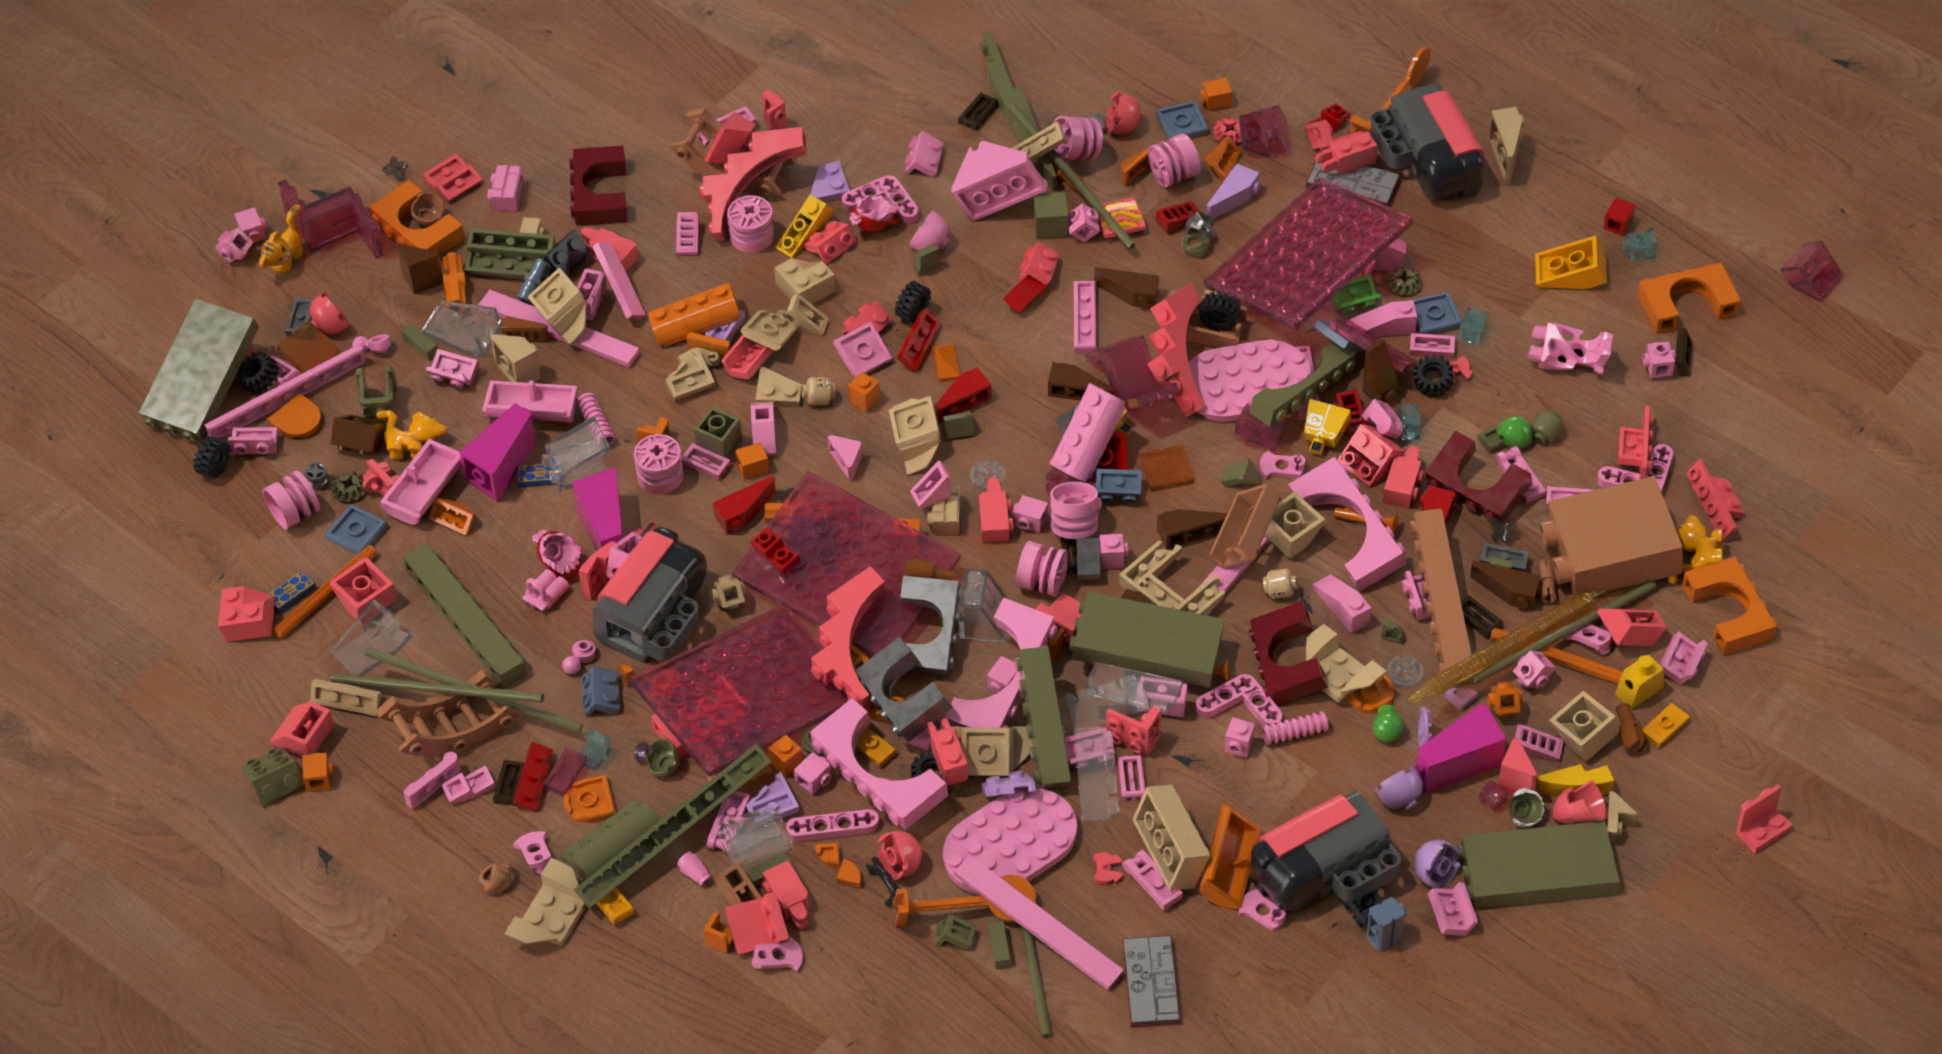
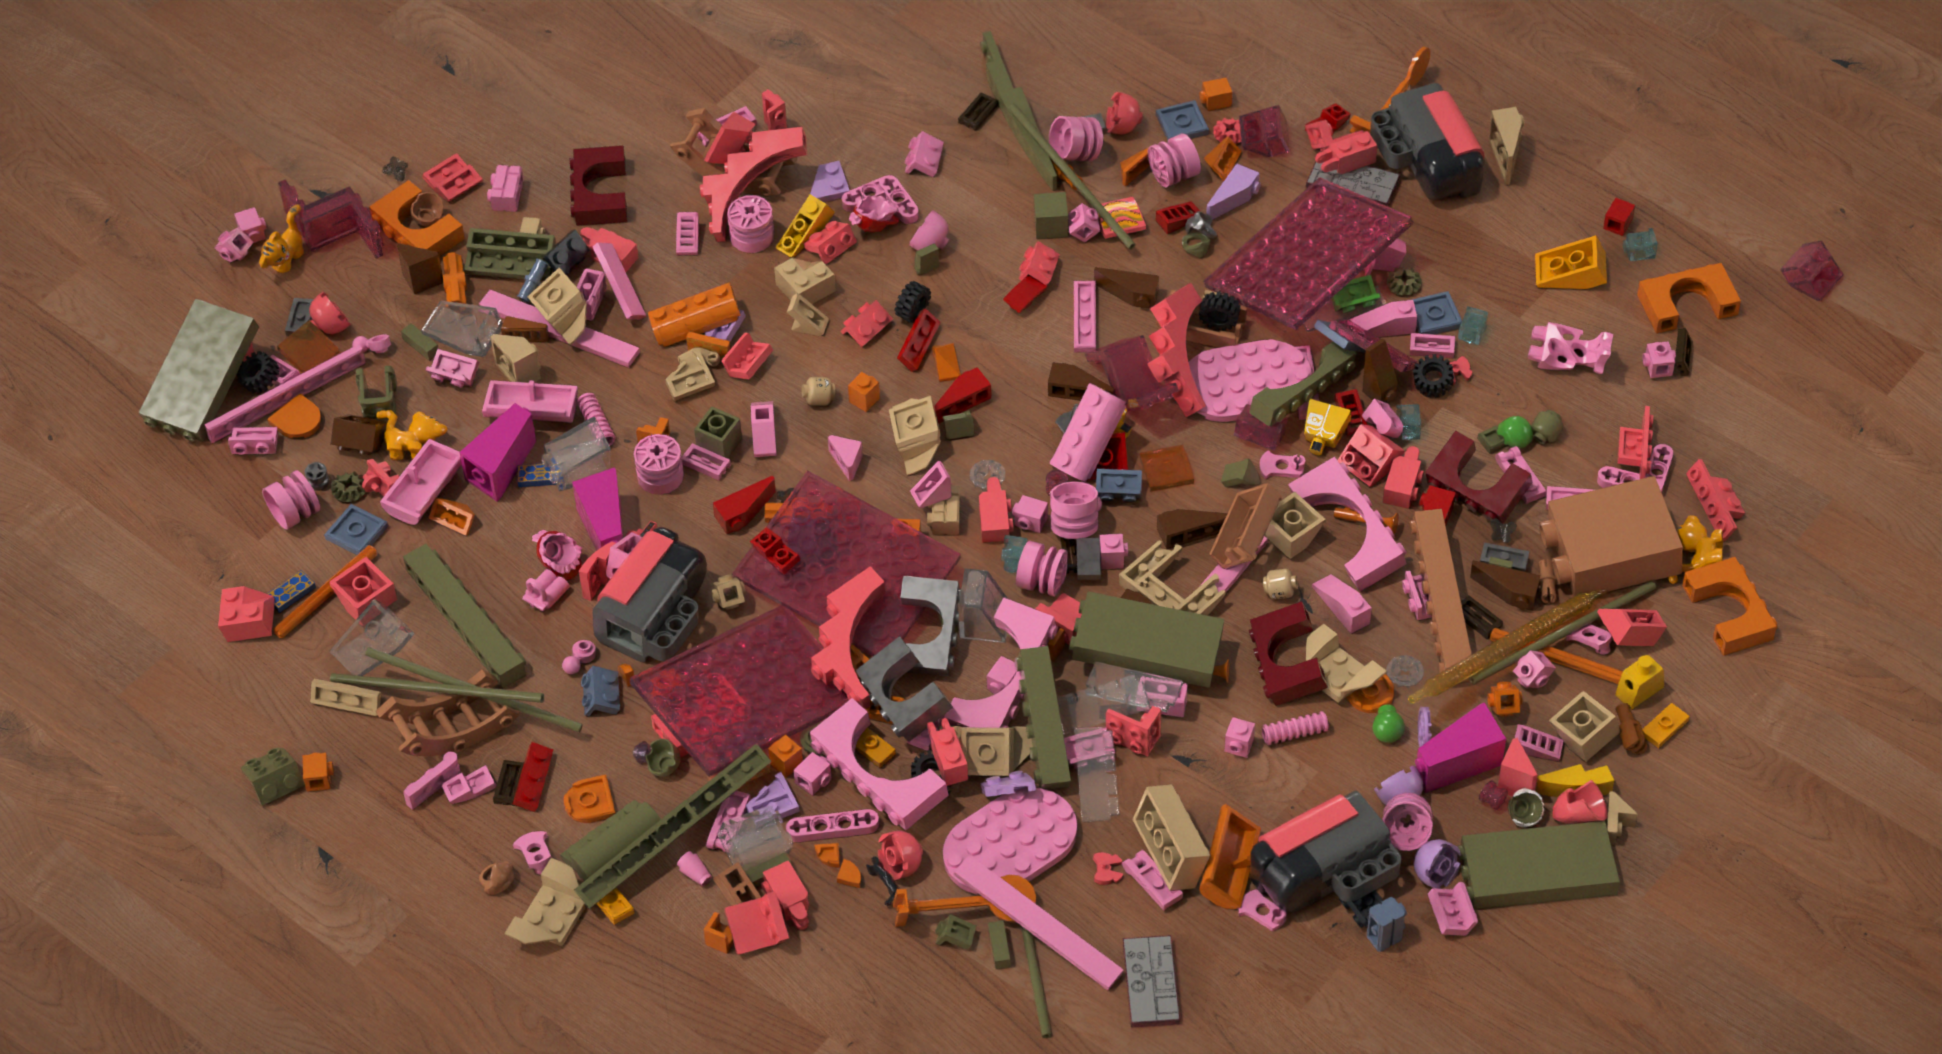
black tyre [193,436,231,479] -> none
coral slope [269,702,334,757] -> none
clear pink plate [543,747,588,796] -> none
clear light blue panel [577,728,611,771] -> none
orange panel [735,442,769,480] -> none
tan tile [741,310,797,350] -> none
bright pink piece [752,937,803,972] -> none
tan wing [755,367,802,407] -> none
bright pink tile [833,322,893,379] -> none
dark orange arm [903,558,956,581] -> none
bright pink ladder [951,141,1047,222] -> none
tan plate [1011,121,1068,162] -> none
bright pink tile [1118,755,1145,801] -> none
bright pink beam [1196,674,1282,726] -> none
olive tile [1381,619,1406,644] -> none
lavender tile [1445,688,1479,711] -> none
bright pink bracket [1660,631,1708,685] -> none
coral bracket [1736,785,1792,853] -> none
none -> clear light blue brick [1001,535,1028,573]
none -> bright pink wheel [1382,792,1433,851]

